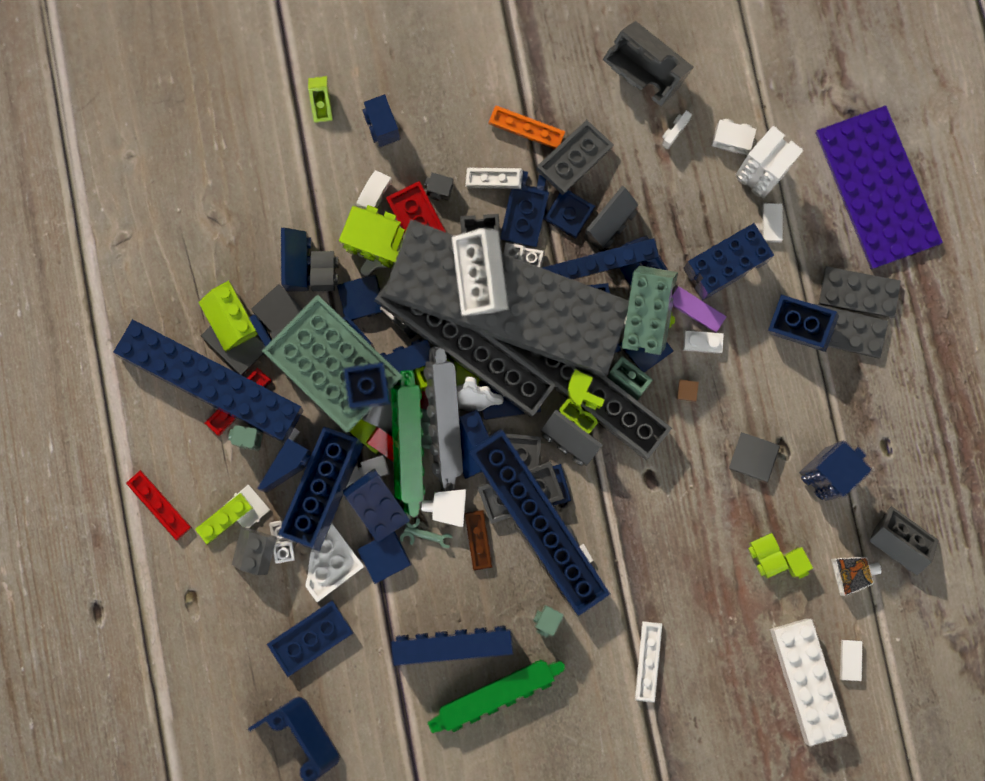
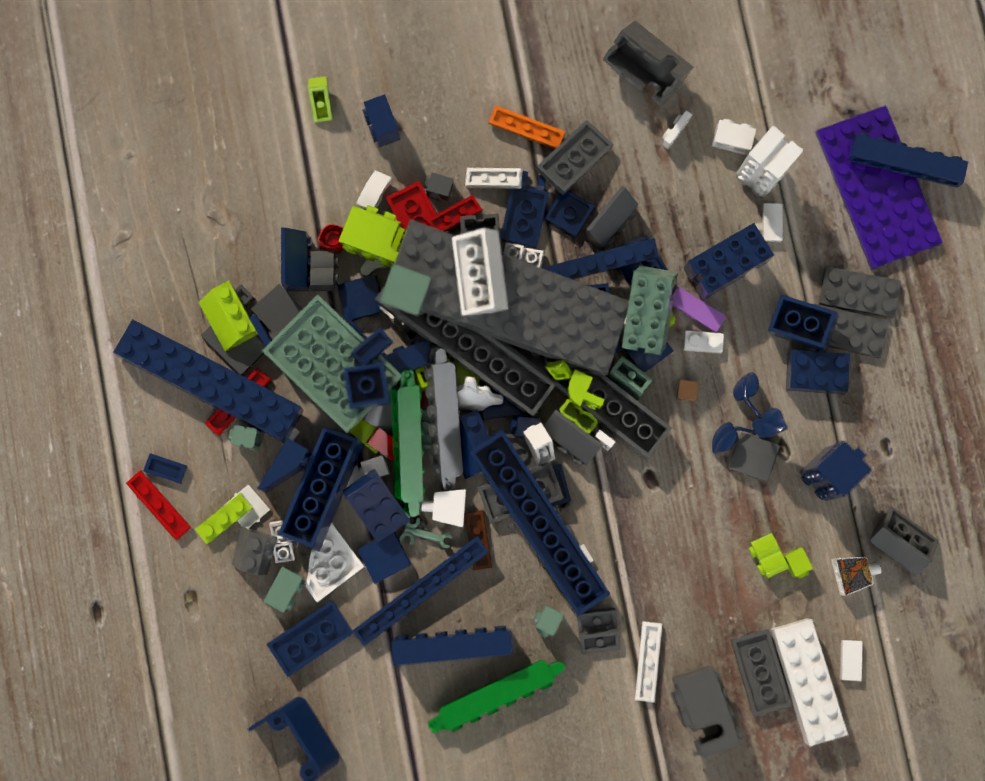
none -> dark blue tile [143,453,187,484]
none -> dark grey tile [235,284,255,308]
none -> sand green brick [263,567,305,613]
none -> red hair [317,224,345,254]
none -> dark blue tile [351,327,394,365]
none -> dark blue plate [352,536,489,646]
none -> sand green tile [380,264,431,316]
none -> red tile [425,195,483,232]
none -> dark blue brick [510,415,541,437]
none -> white slope [524,423,555,466]
none -> lime tile [546,360,573,380]
none -> dark grey slope [576,608,620,654]
none -> white tile [594,430,615,451]
none -> dark grey piece [671,665,742,758]
none -> dark blue plant [712,372,788,455]
none -> dark grey plate [730,629,792,717]
none -> dark blue brick [786,350,850,395]
none -> dark blue brick [847,133,969,188]

